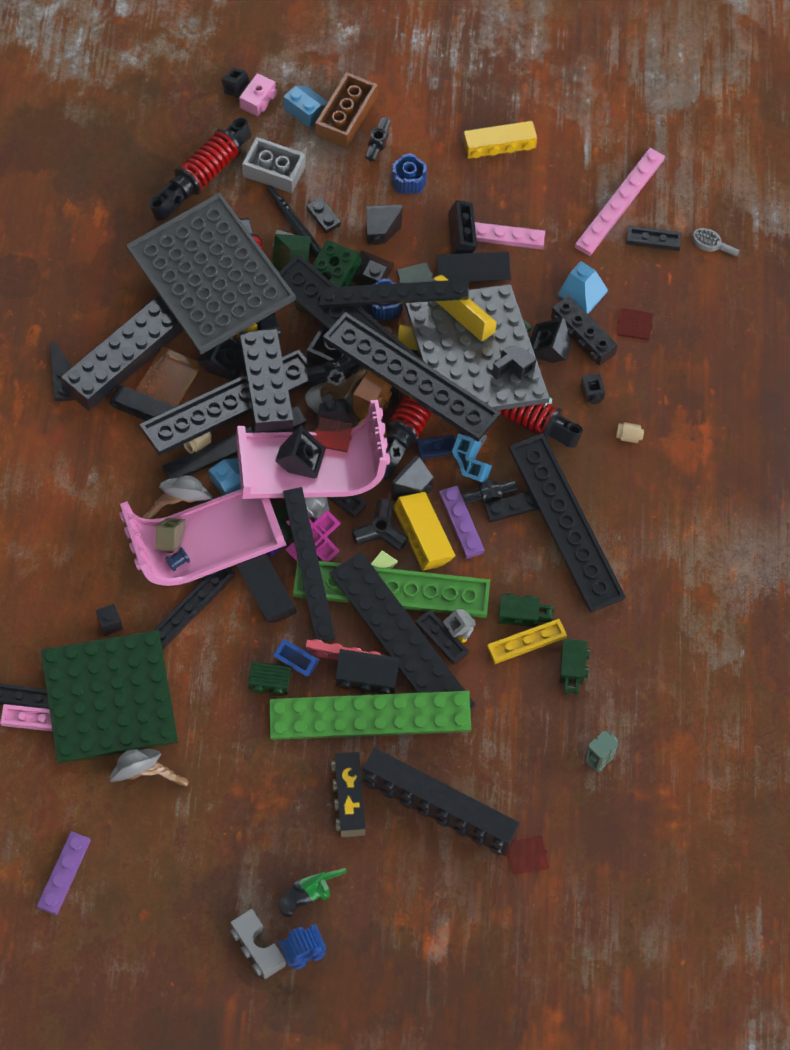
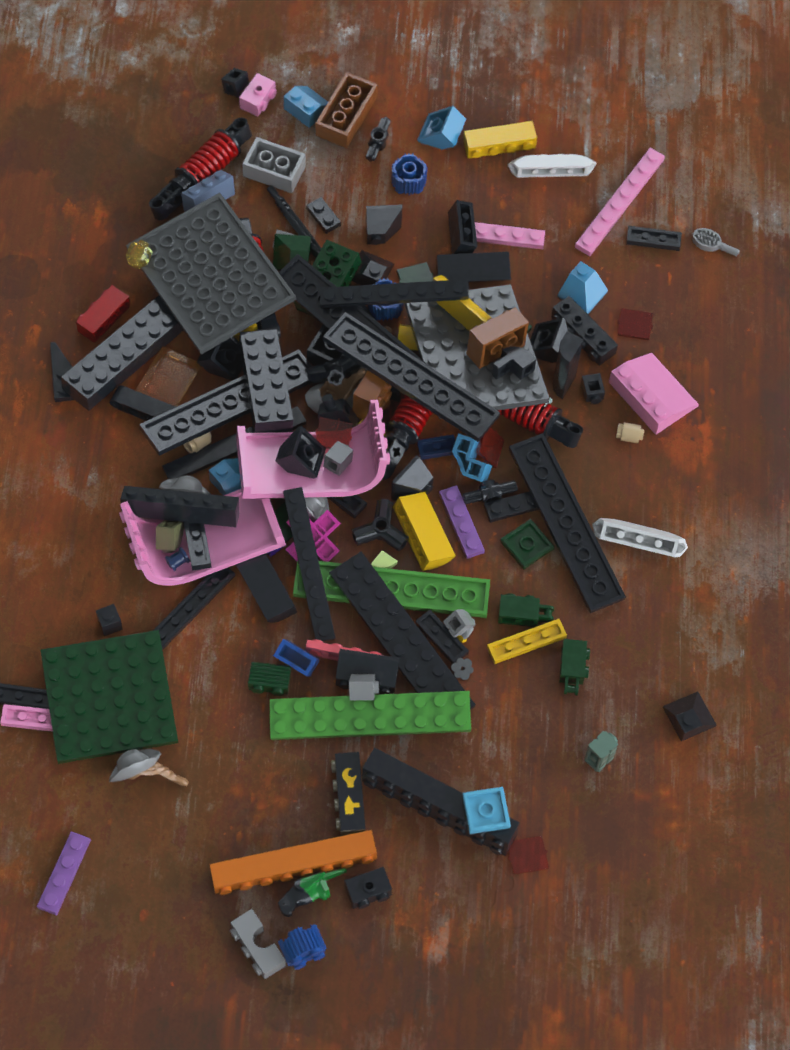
none -> red brick [76,285,130,343]
none -> black brick [120,486,240,527]
none -> clear yellow head [125,240,153,269]
none -> sand blue brick [181,170,235,212]
none -> black plate [184,521,212,571]
none -> orange brick [210,830,377,895]
none -> dark grey brick [323,441,353,476]
none -> black brick [344,867,392,909]
none -> light grey brick [349,674,379,700]
none -> dark azure slope [417,106,466,150]
none -> dark grey plant [451,658,474,680]
none -> medium azure plate [462,787,511,834]
none -> dark orange brick [466,307,529,369]
none -> clear red piece [476,427,504,469]
none -> dark green tile [500,519,554,570]
none -> white brick [507,154,597,178]
none -> black brick [552,331,583,399]
none -> white brick [592,518,688,557]
none -> bright pink slope [609,353,699,435]
none -> black slope [663,691,717,741]

